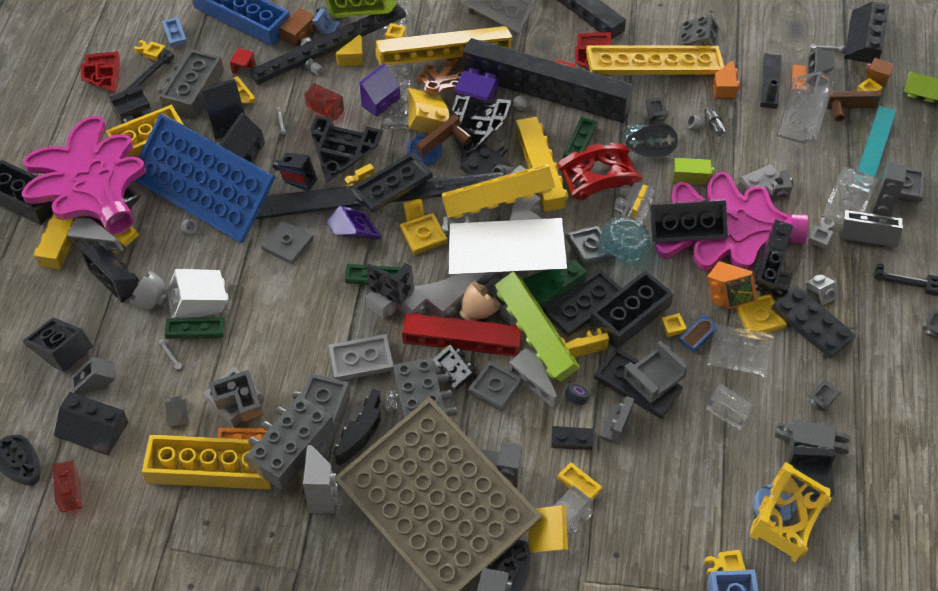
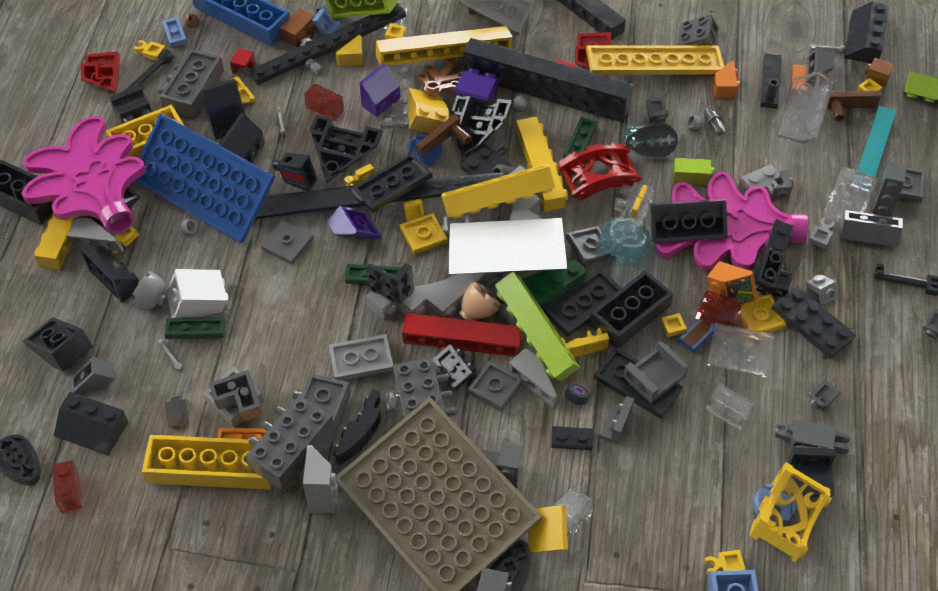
yellow plate [557,462,603,504] -> none
none -> dark orange hinge [185,13,199,28]
none -> clear red brick [696,289,742,331]

